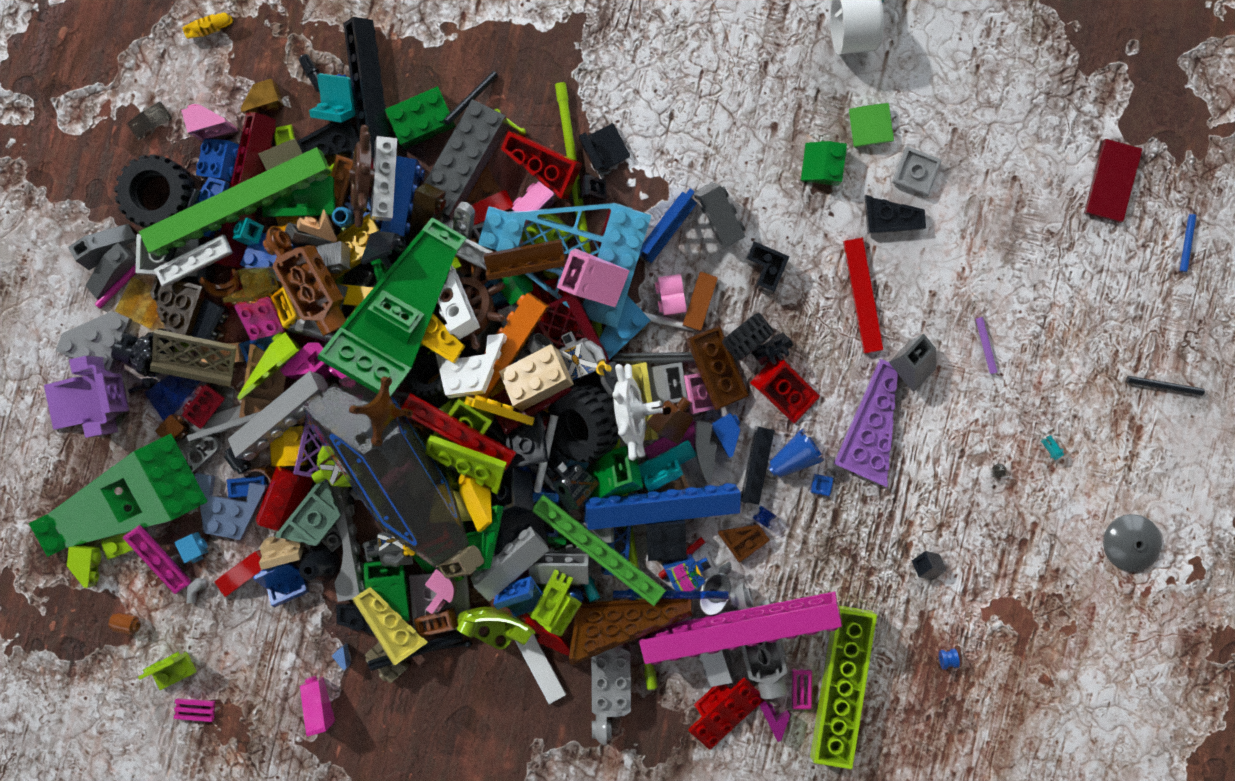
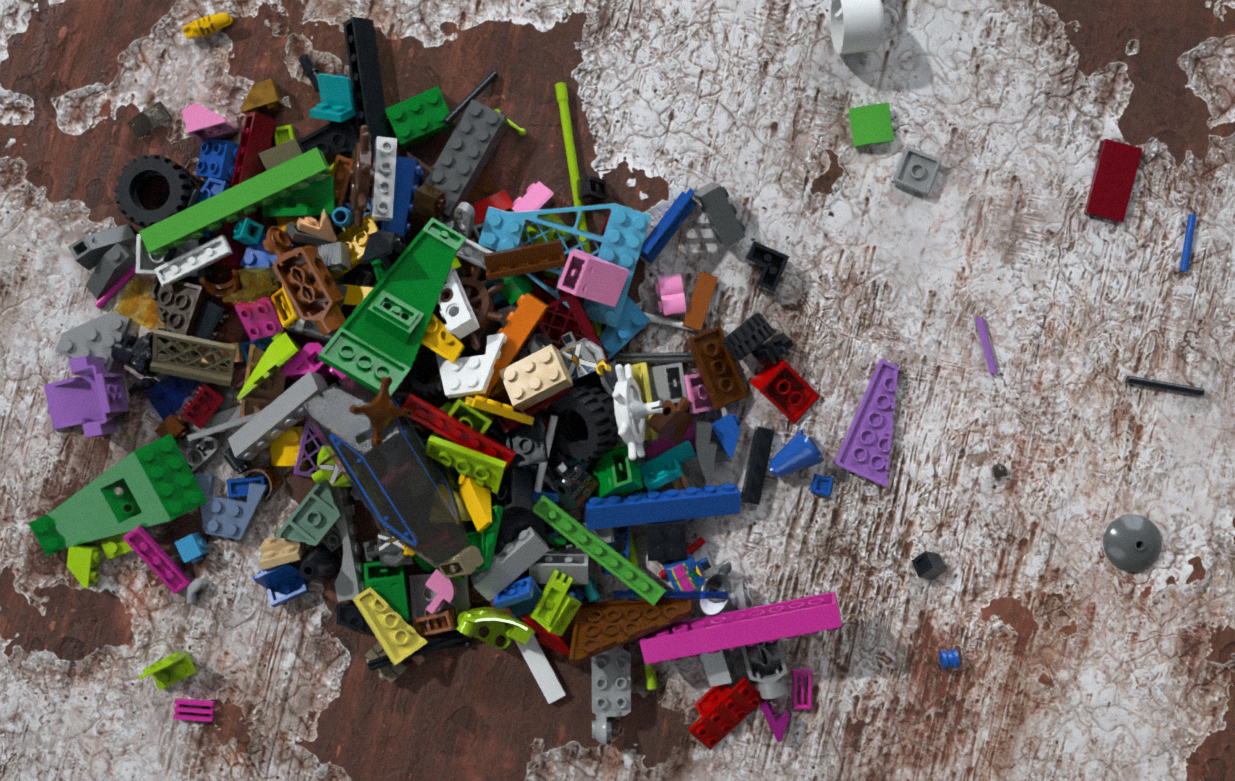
dark orange brick [108,613,141,635] -> none
red slope [214,550,264,597] -> none
red slope [256,466,313,531] -> none
dark pink slope [300,676,335,737] -> none
medium blue slope [332,643,351,670] -> none
red wedge [501,131,582,199] -> none
black bracket [579,123,630,174] -> none
reddish brown wing [717,524,770,563] -> none
clear blue wheel [752,505,776,528] -> none
green slope [800,141,847,186] -> none
lime brick [810,605,877,769] -> none
red tile [843,237,884,354] -> none
black wing [864,195,926,234] -> none
dark grey slope [889,334,936,392] -> none
teal pin [1040,435,1064,460] -> none

